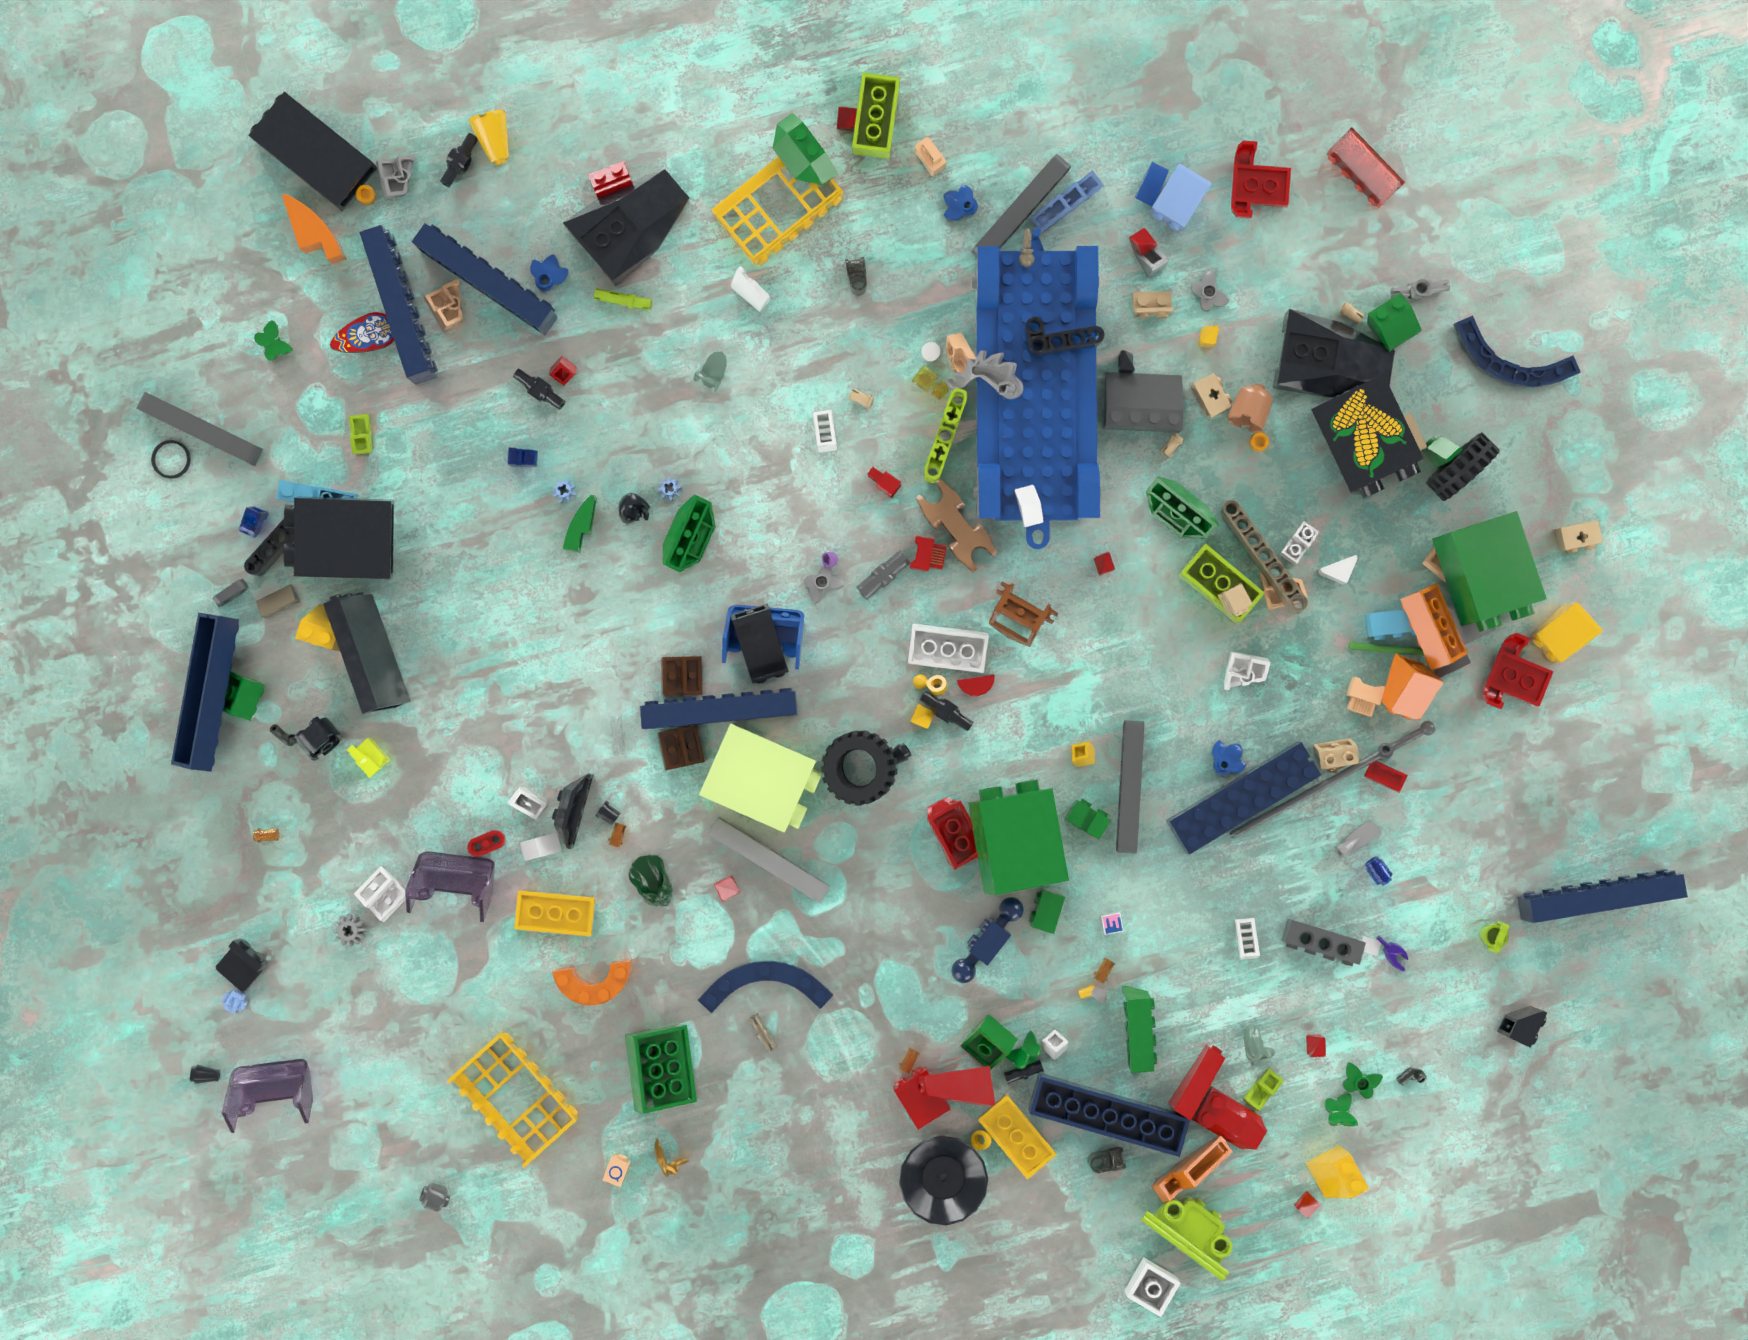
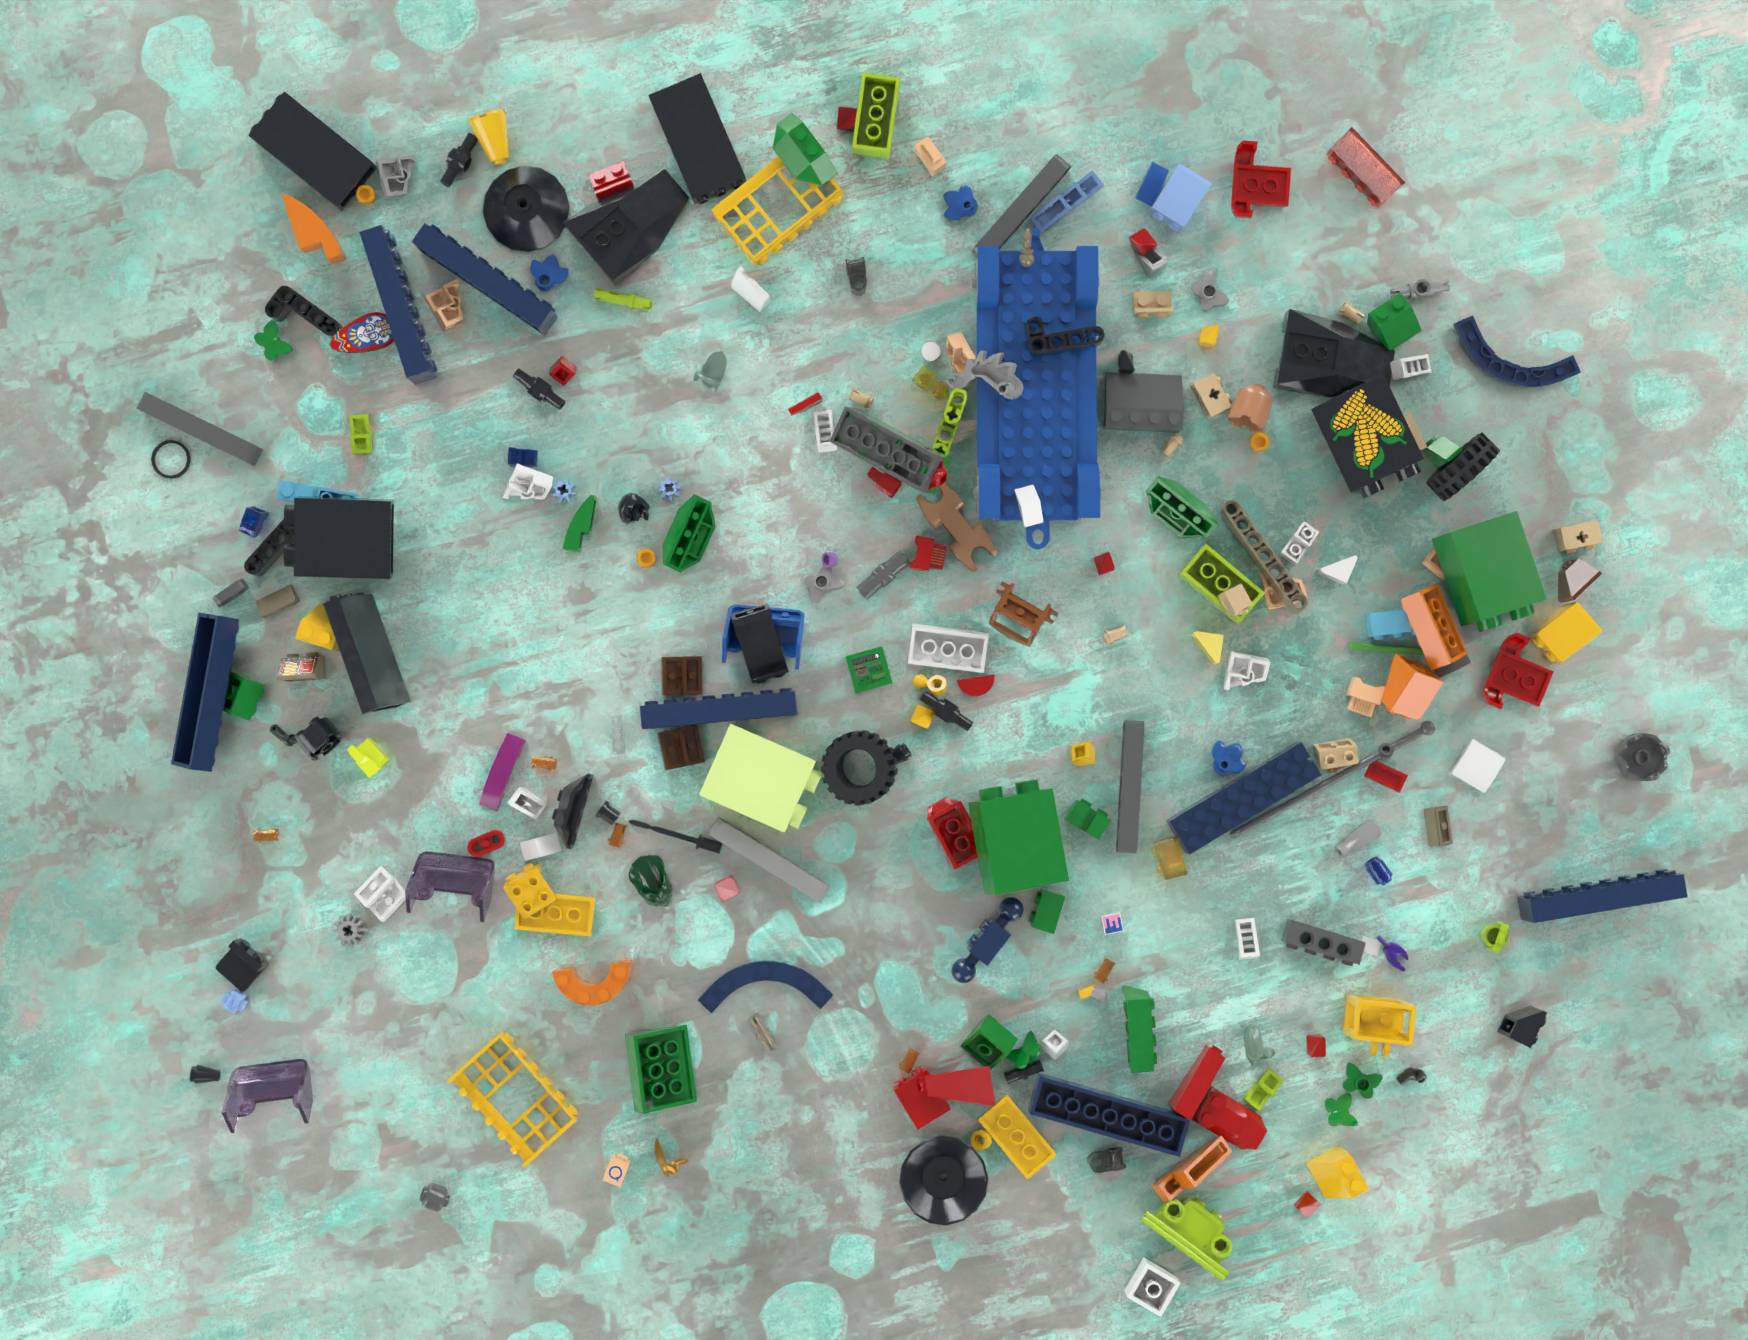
none -> black beam [265,286,343,338]
none -> slope [276,652,326,682]
none -> magenta slope [479,733,526,811]
none -> black dish [483,166,570,252]
none -> white slope [503,464,553,499]
none -> yellow bracket [503,862,556,918]
none -> clear orange pin [531,756,557,771]
none -> black piece [628,820,723,854]
none -> light orange tile [637,548,656,568]
none -> black brick [648,73,746,204]
none -> red tile [788,392,823,416]
none -> dark grey piece [829,406,951,494]
none -> green tile [845,646,892,693]
none -> tan pin [1102,625,1128,645]
none -> clear yellow brick [1151,836,1188,880]
none -> light yellow slope [1191,631,1224,665]
none -> yellow piece [1342,994,1416,1058]
none -> white slope [1390,354,1432,380]
none -> dark tan slope [1424,806,1453,847]
none -> white slope [1451,738,1506,793]
none -> slope [1558,559,1602,603]
none -> dark grey plate [1617,733,1670,781]

